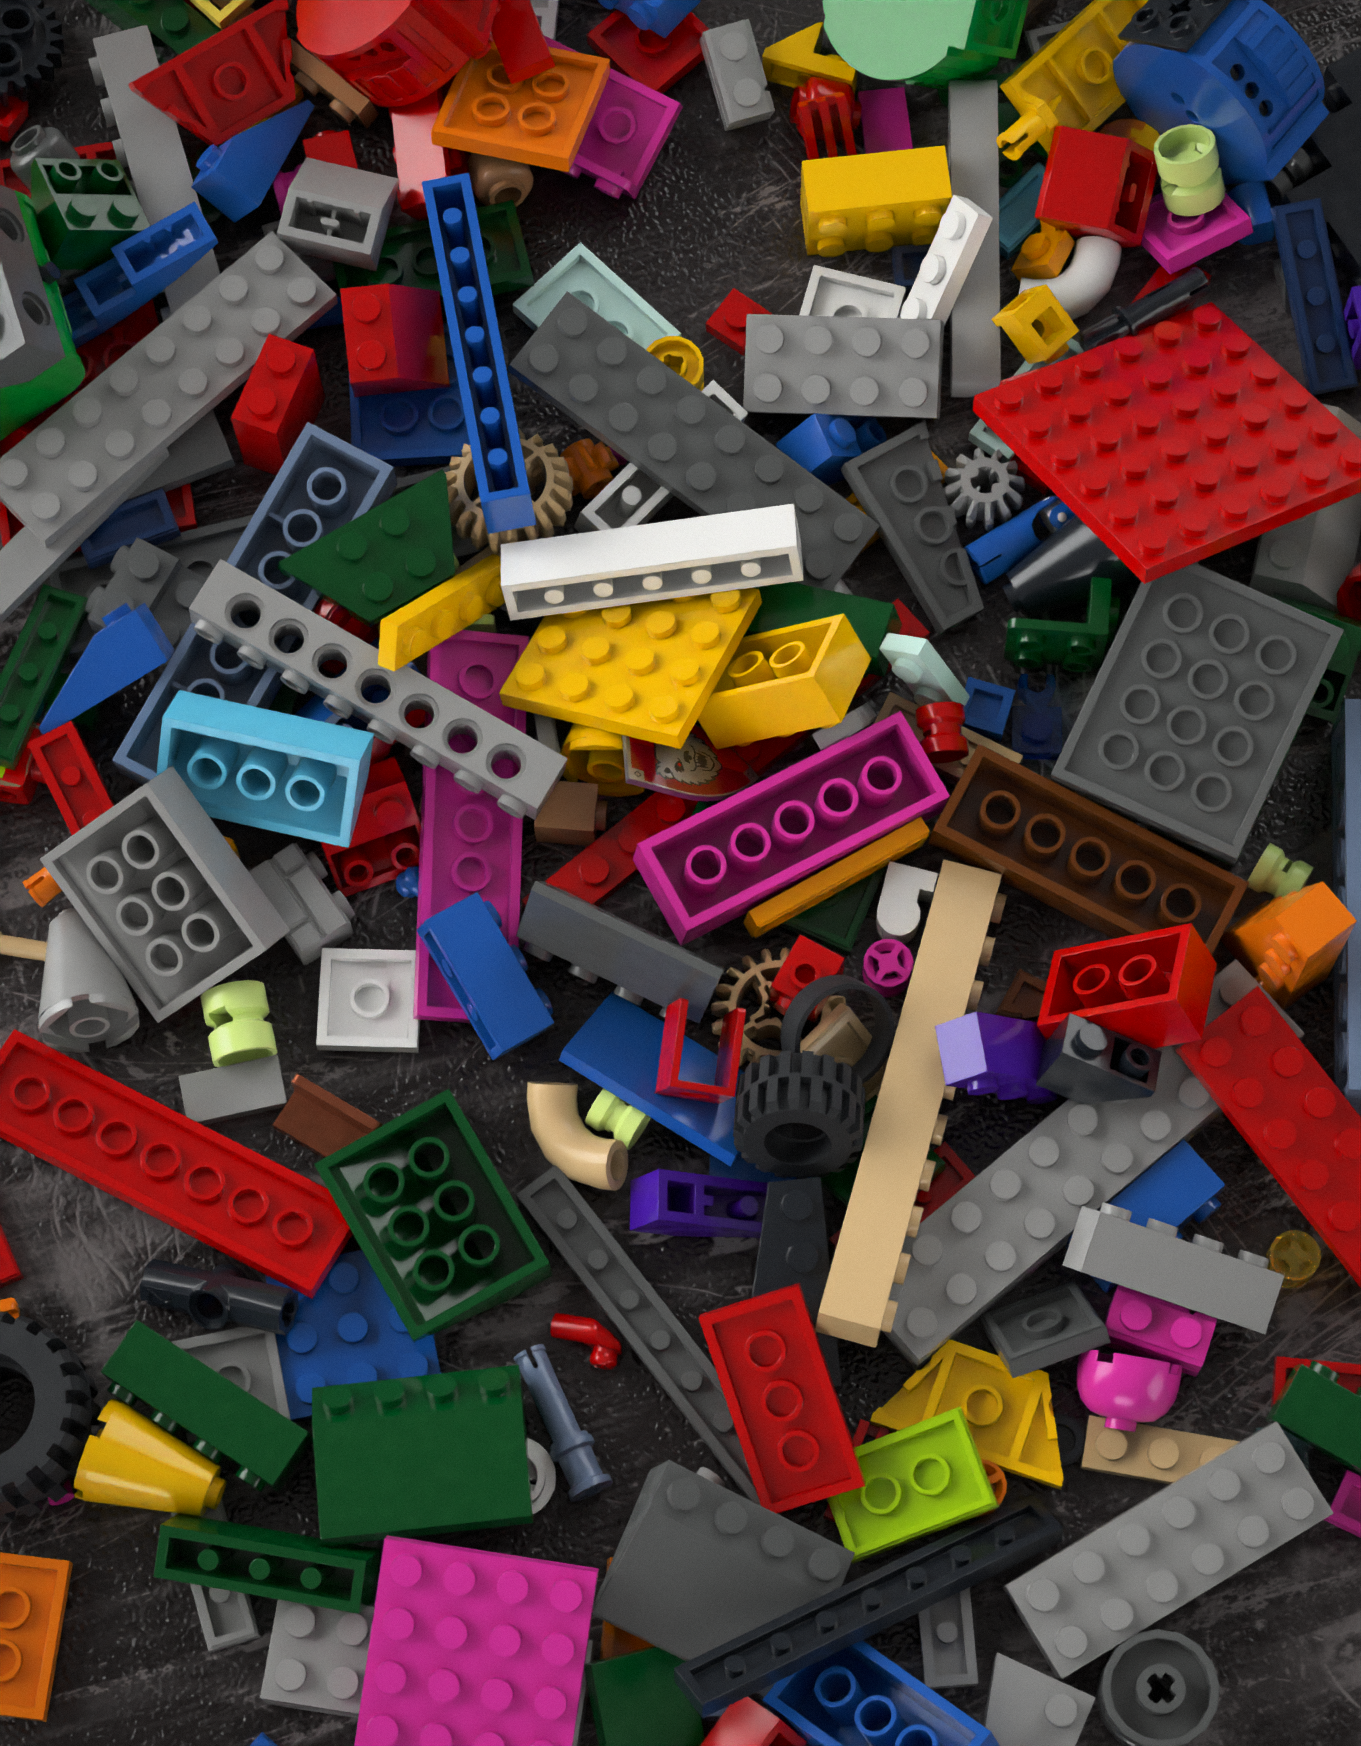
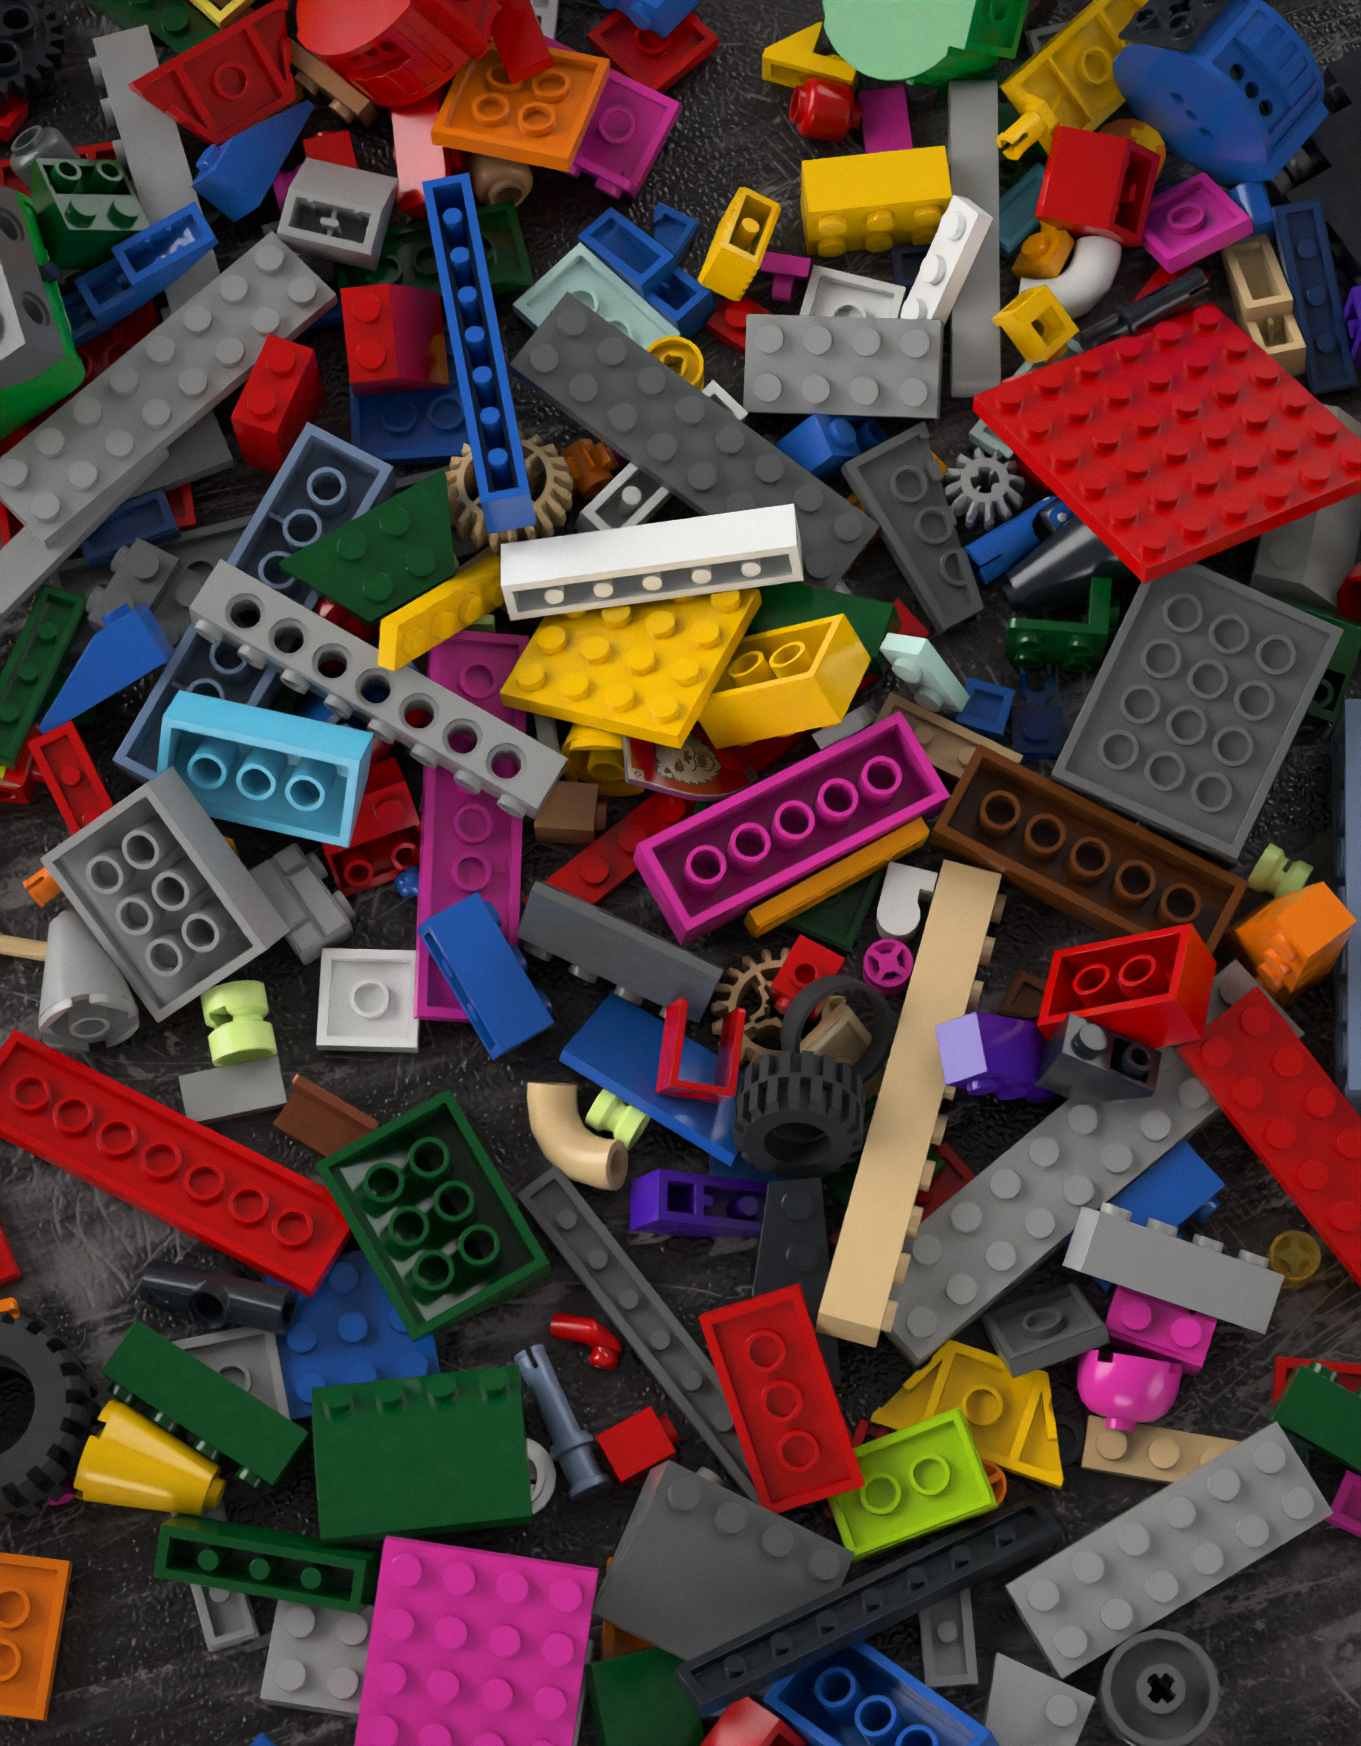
light grey brick [699,19,775,131] -> none
red tile [797,91,857,160] -> none
red wheel [915,702,969,764] -> none
yellowish green wheel [1154,124,1225,217] -> none
none -> blue slope [577,207,716,340]
none -> red brick [596,1406,681,1490]
none -> blue tile [653,202,700,264]
none -> yellow brick [697,187,781,301]
none -> dark pink tile [761,252,813,303]
none -> tan slope [1220,233,1306,376]

